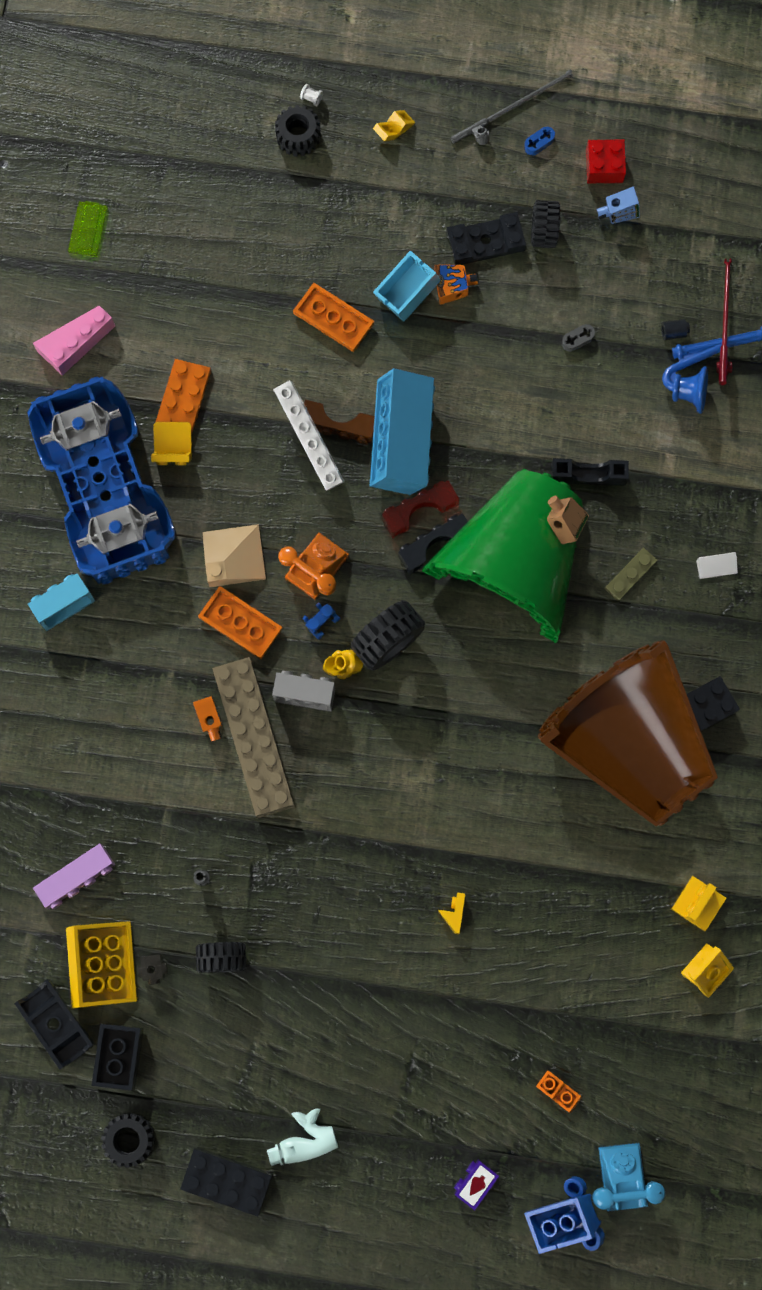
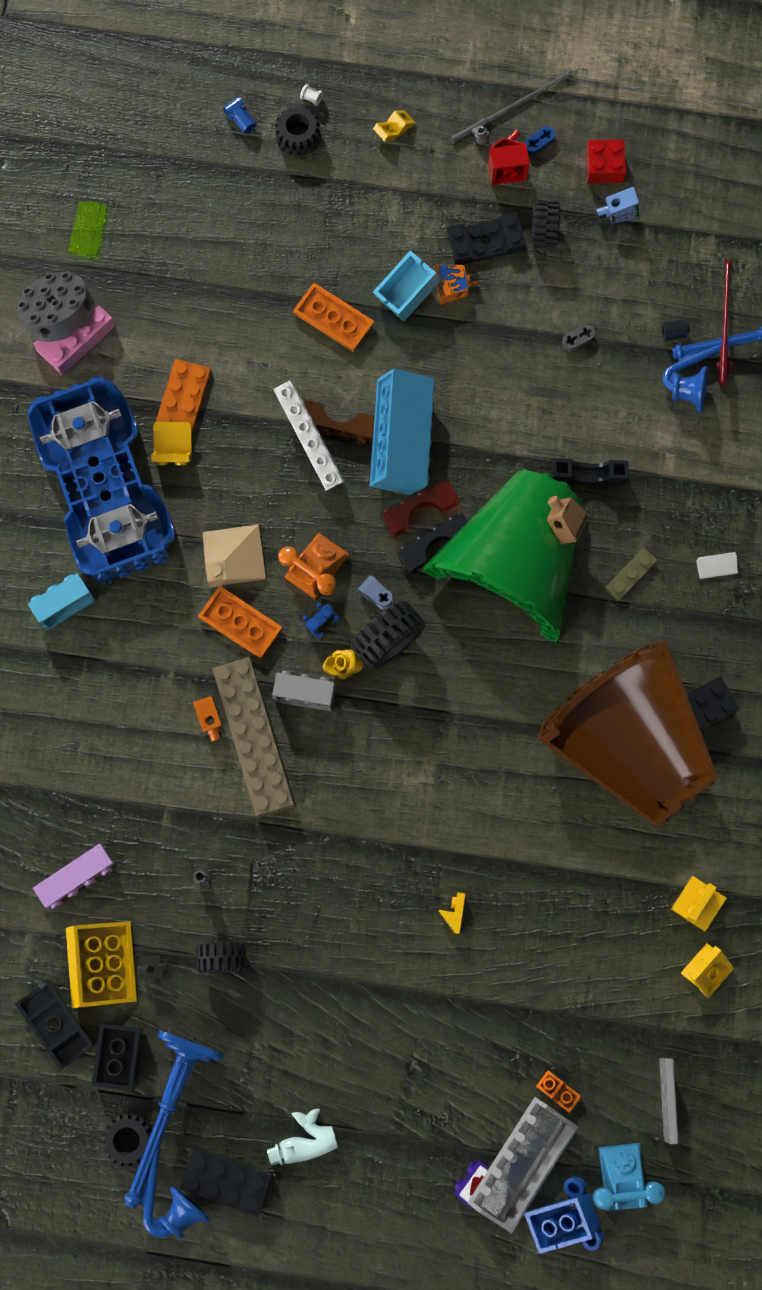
none -> dark grey brick [17,271,95,342]
none -> blue piece [124,1030,225,1239]
none -> blue piece [223,97,257,134]
none -> sand blue piece [357,575,393,610]
none -> window [468,1097,578,1233]
none -> red piece [488,130,530,186]
none -> light grey tile [659,1058,678,1144]

